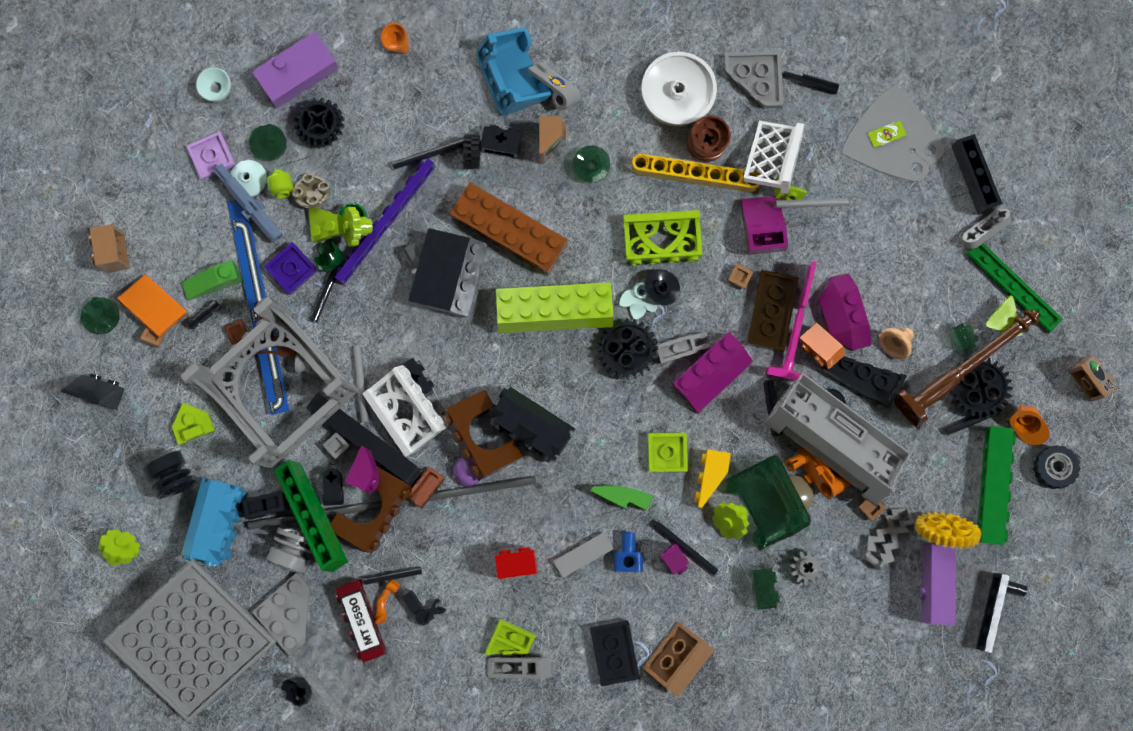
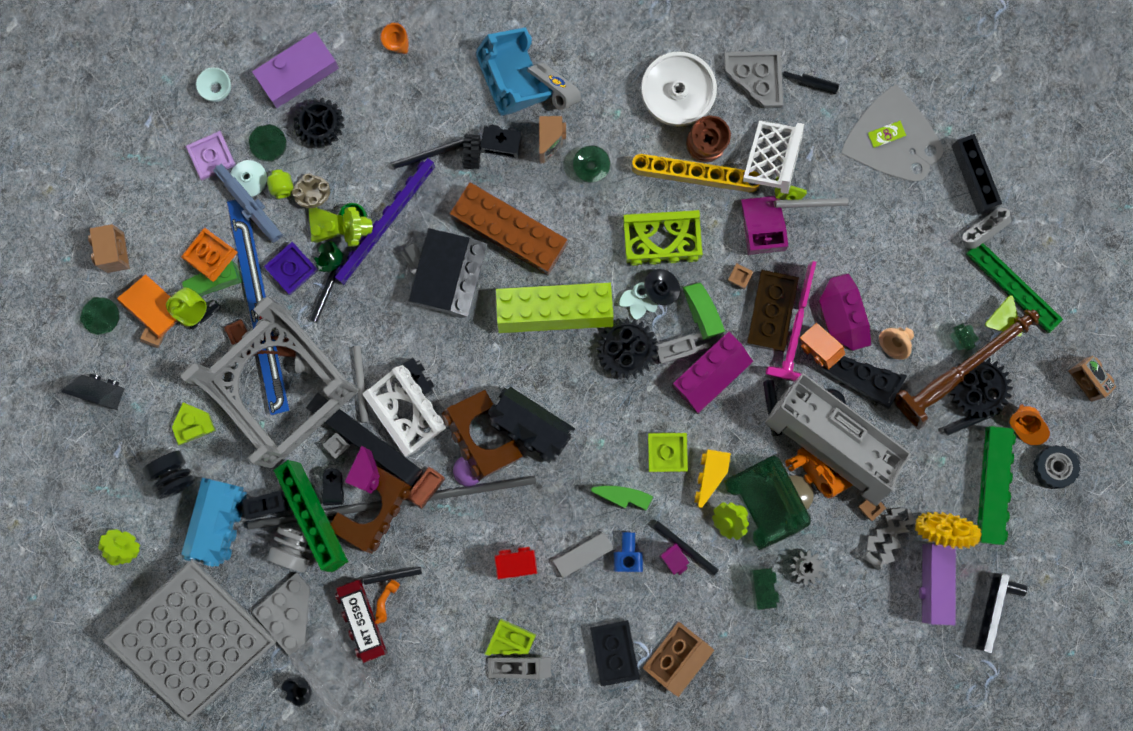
black bar [401,590,446,625] -> none
none -> lime piece [166,287,207,326]
none -> orange tile [181,228,238,282]
none -> bright green slope [683,282,725,340]

